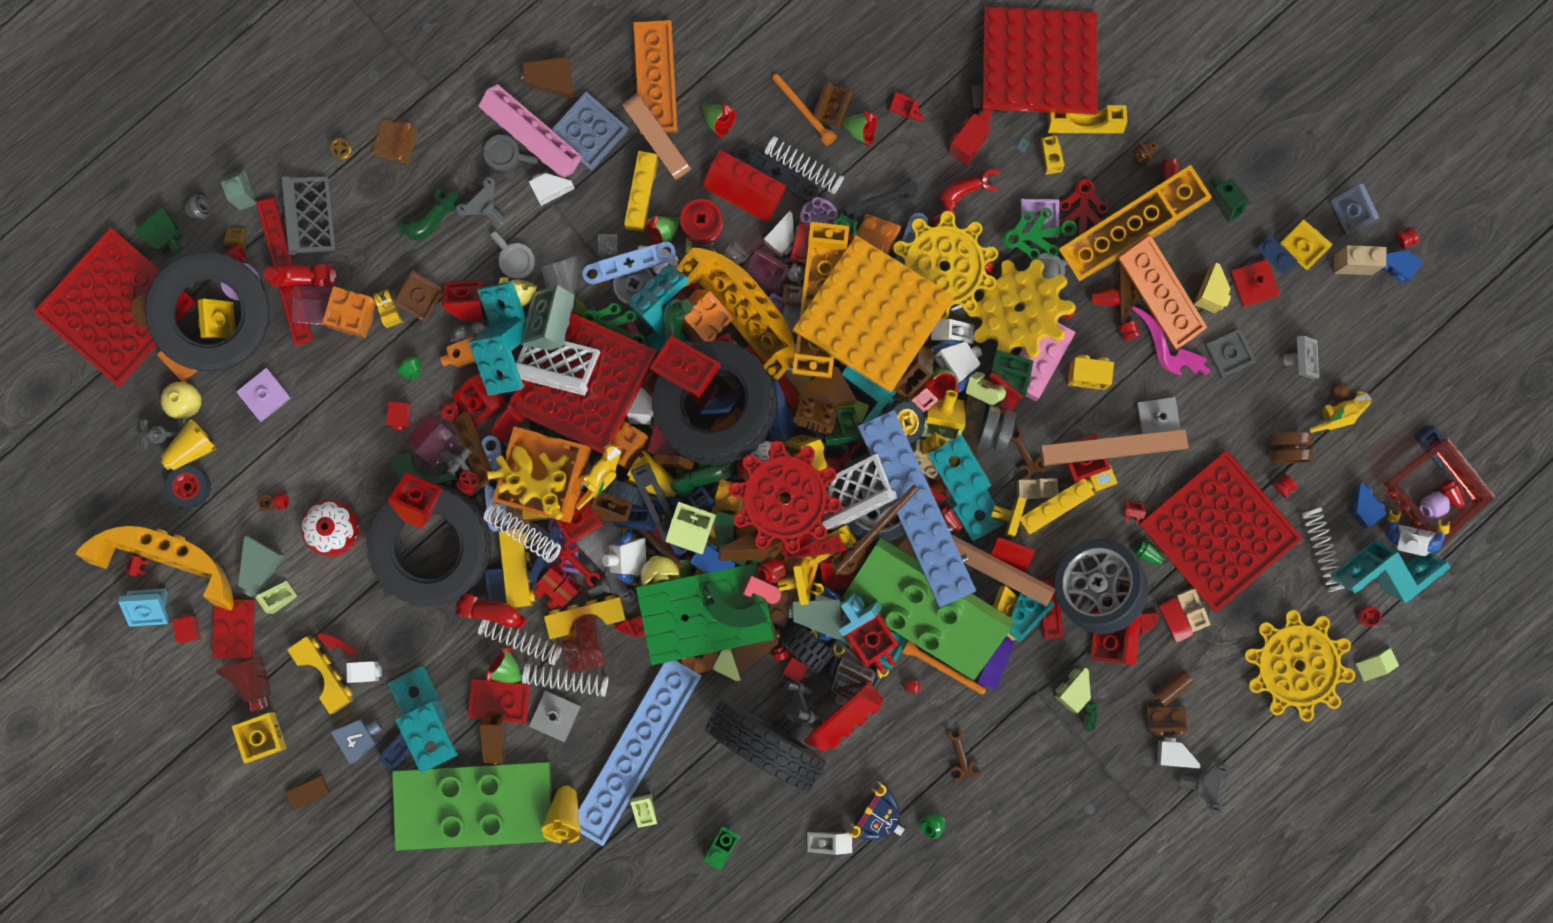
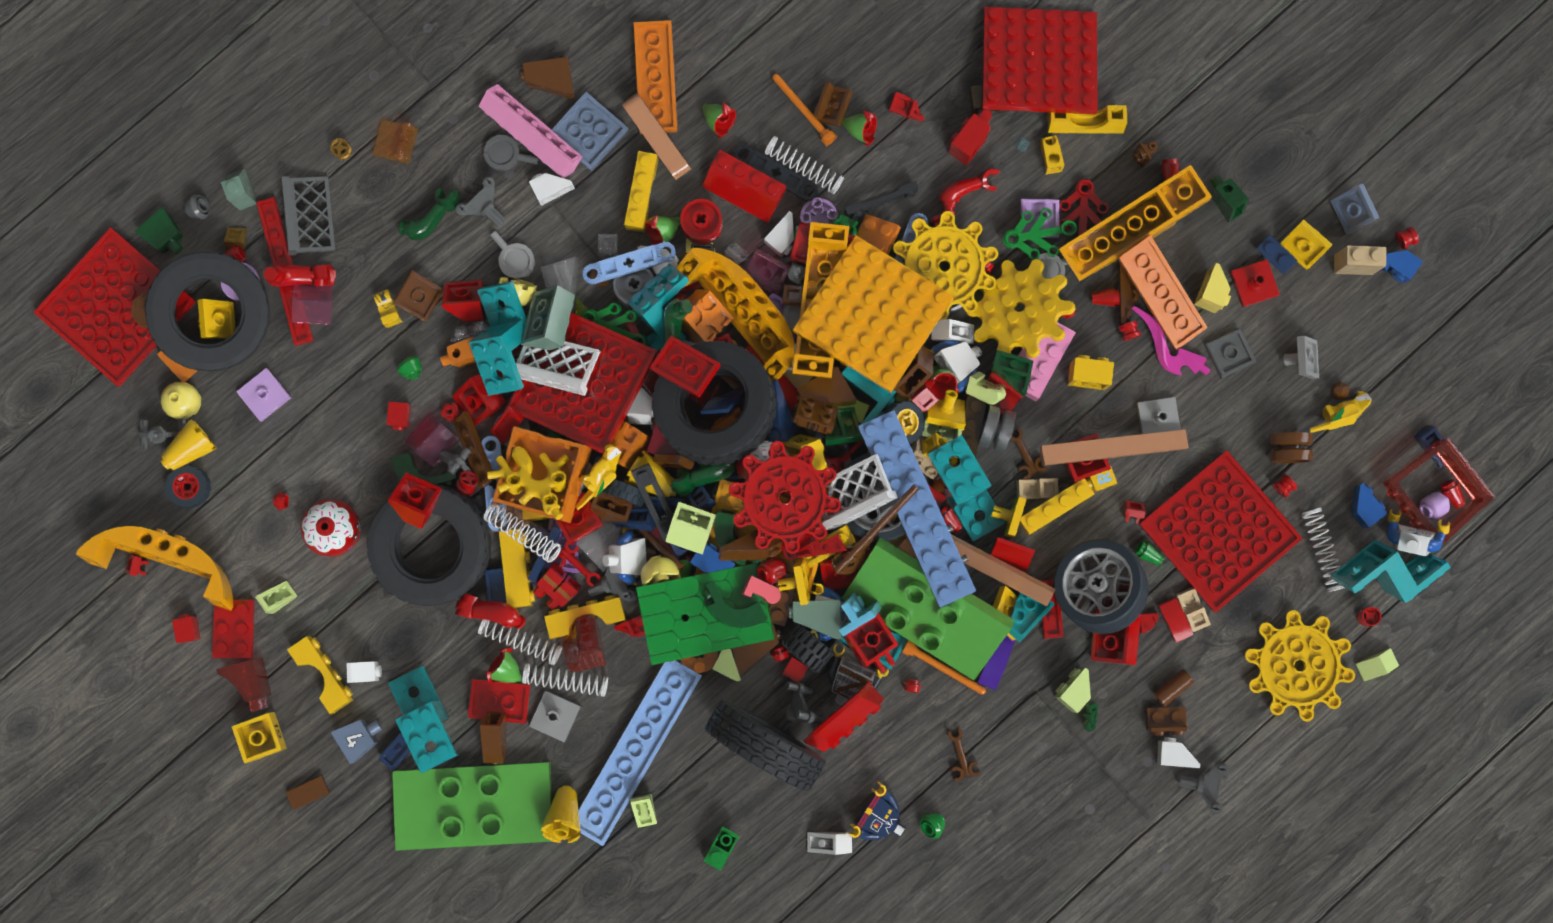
medium azure bracket [118,588,169,627] -> none
sand green slope [238,536,283,597] -> none
reddish brown plate [257,493,275,512] -> none
red slope [317,633,359,657] -> none
orange piece [322,286,376,338] -> none

